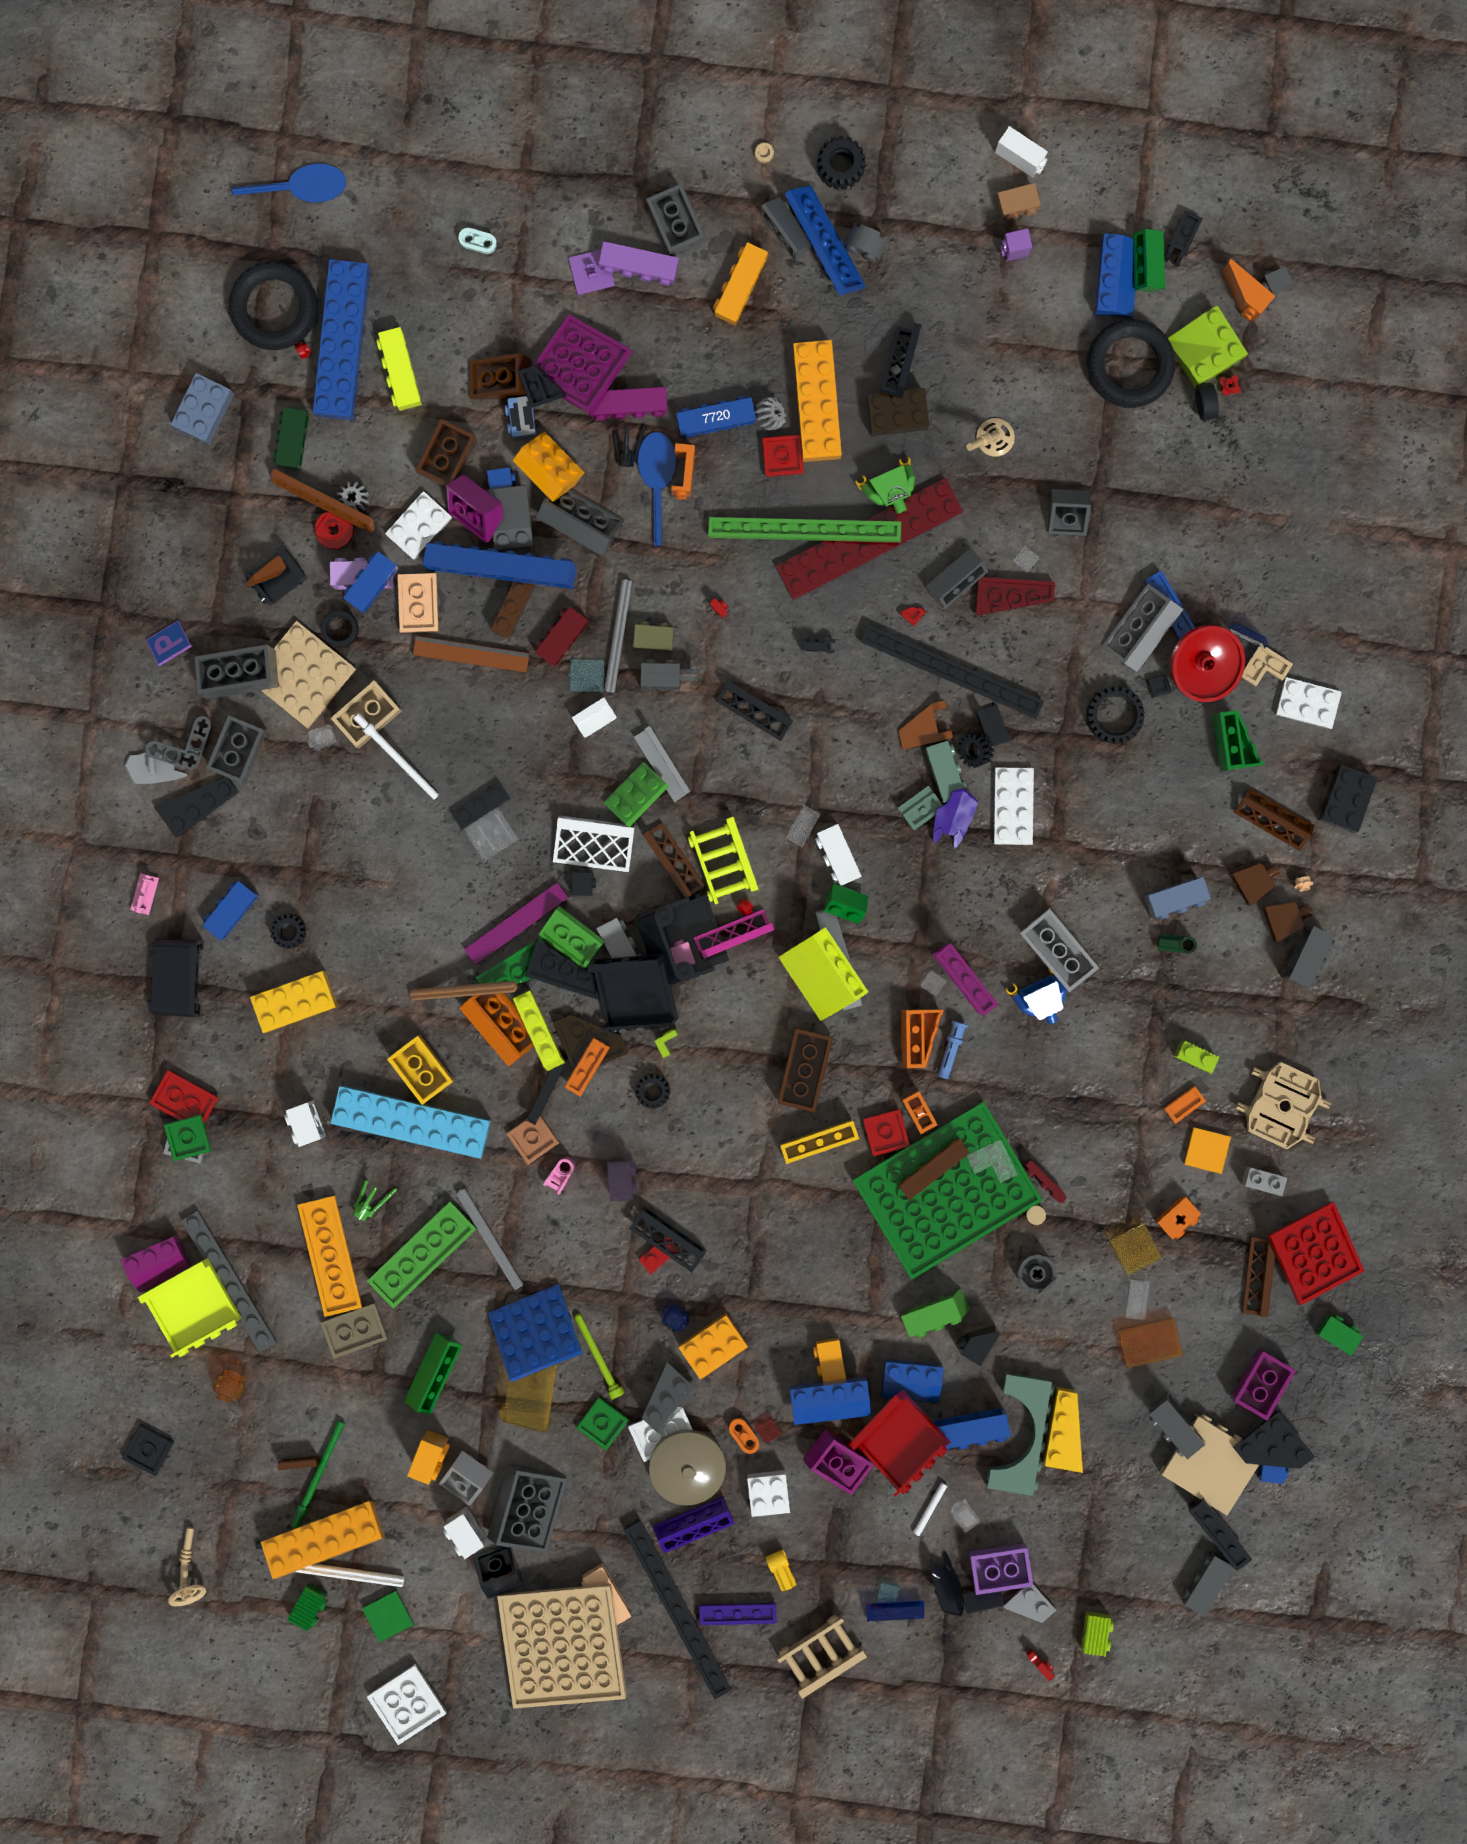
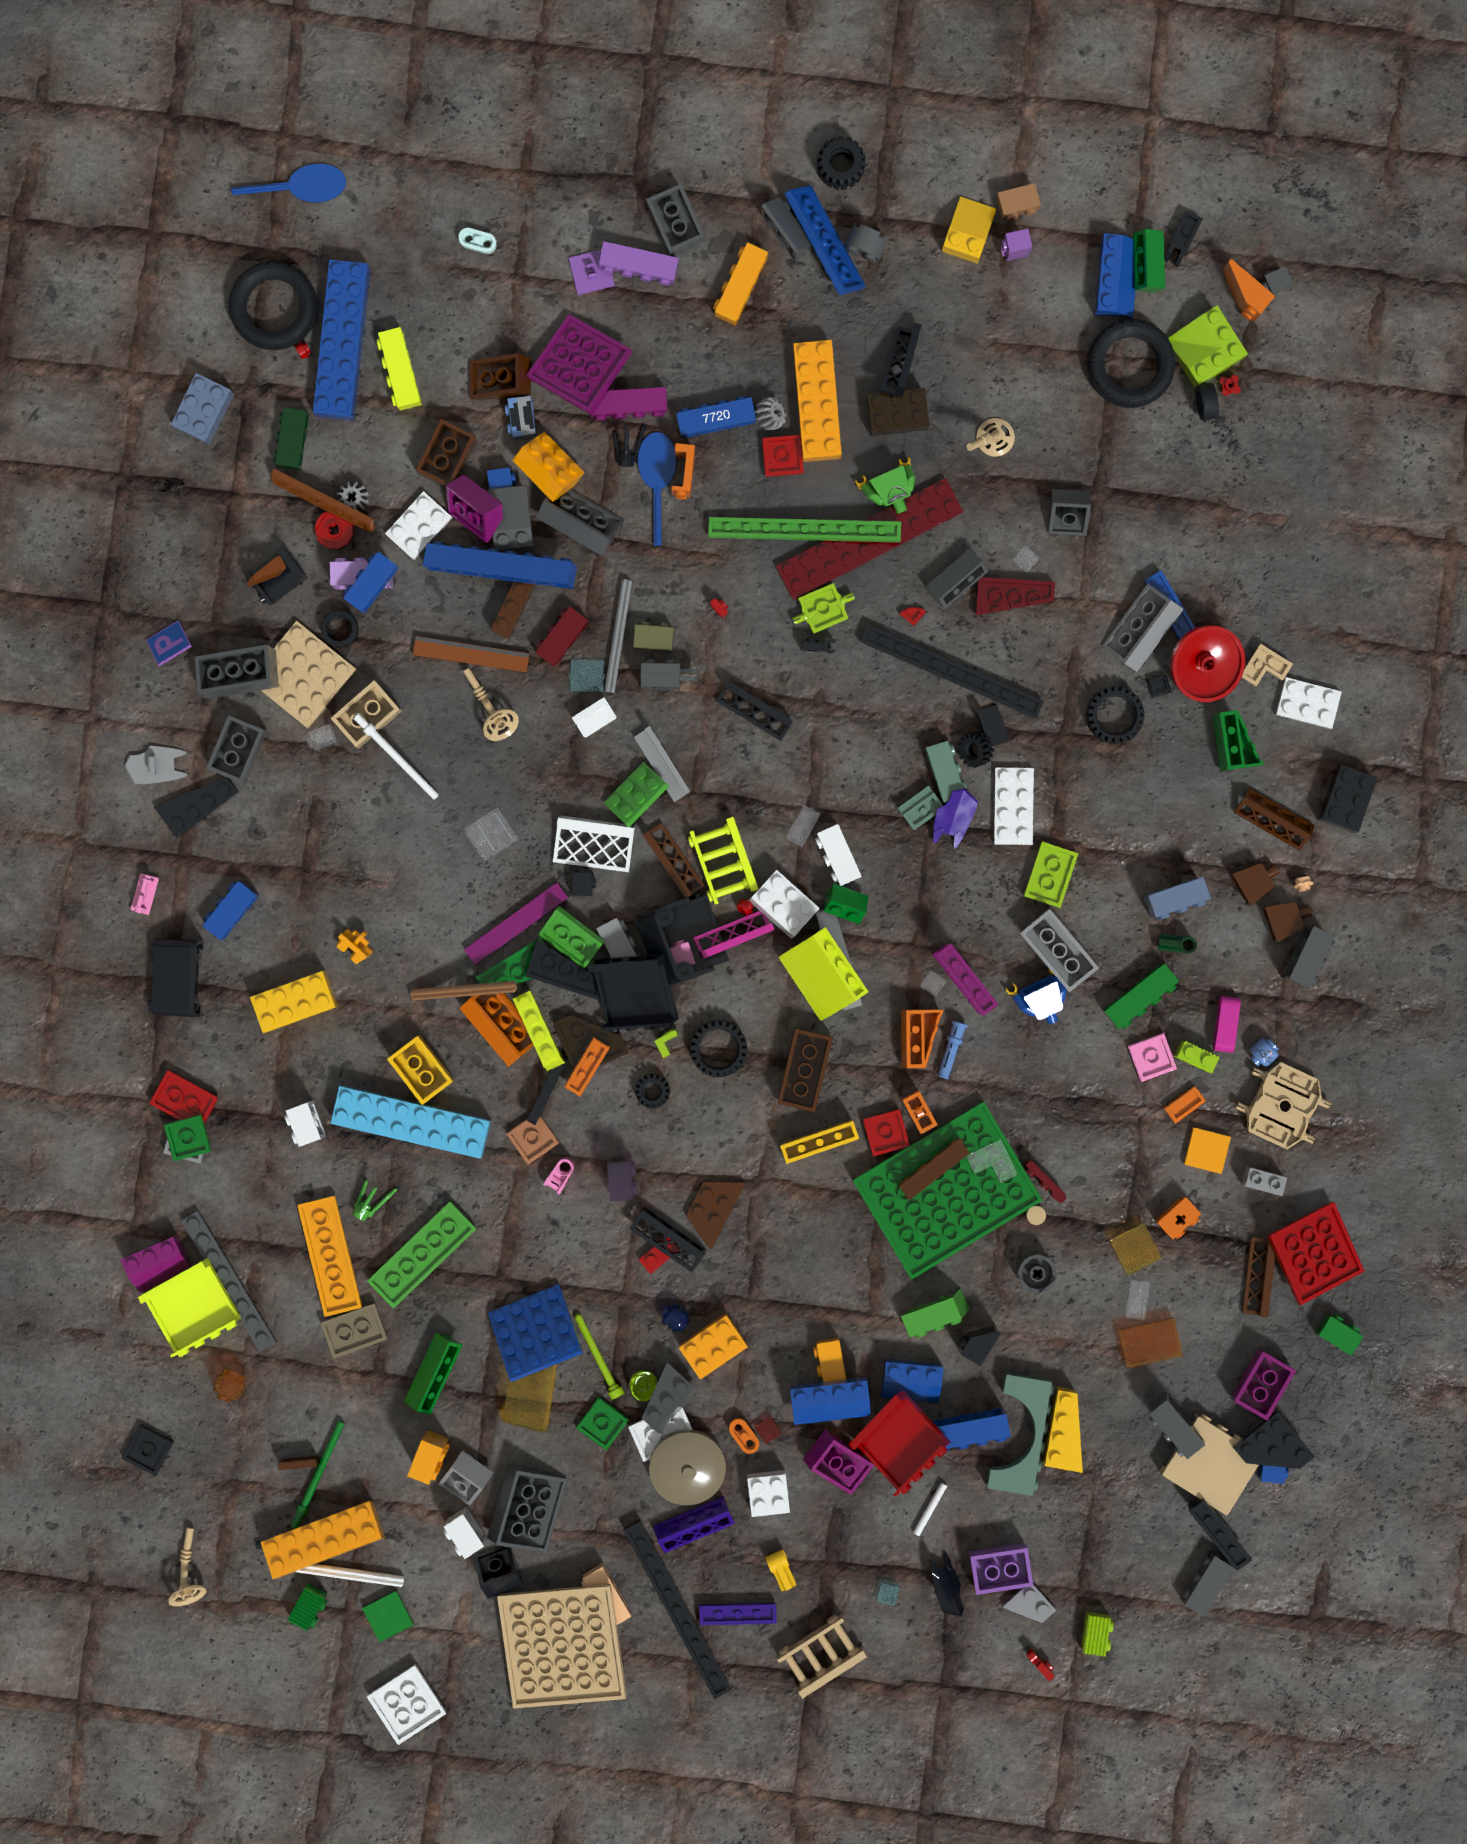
dark grey beam [144,716,211,770] -> none
black tyre [270,914,307,949] -> none
light nougat plate [398,573,439,633] -> none
black plate [451,783,510,830] -> none
light grey axle [456,1188,523,1290] -> none
black wing [518,364,566,408] -> none
tan tile [755,142,774,163] -> none
clear blue tile [866,1601,924,1622] -> none
dark orange flag [899,701,953,750] -> none
clear brick [950,1499,981,1533] -> none
black tile [963,1591,1004,1615] -> none
white brick [995,126,1048,178] -> none
clear blue tile [1229,622,1268,649] -> none
none -> light orange hips [336,929,373,964]
none -> tan dish [463,668,519,741]
none -> lime hair [629,1370,658,1402]
none -> reddish brown wing [686,1181,746,1249]
none -> black tyre [690,1020,747,1077]
none -> white brick [749,870,819,939]
none -> lime plate [792,583,855,634]
none -> yellow slope [942,196,996,264]
none -> lime plate [1023,841,1079,908]
none -> green brick [1102,963,1179,1029]
none -> bright pink tile [1127,1033,1177,1082]
none -> dark pink beam [1213,996,1241,1053]
none -> medium blue head [1250,1038,1279,1067]

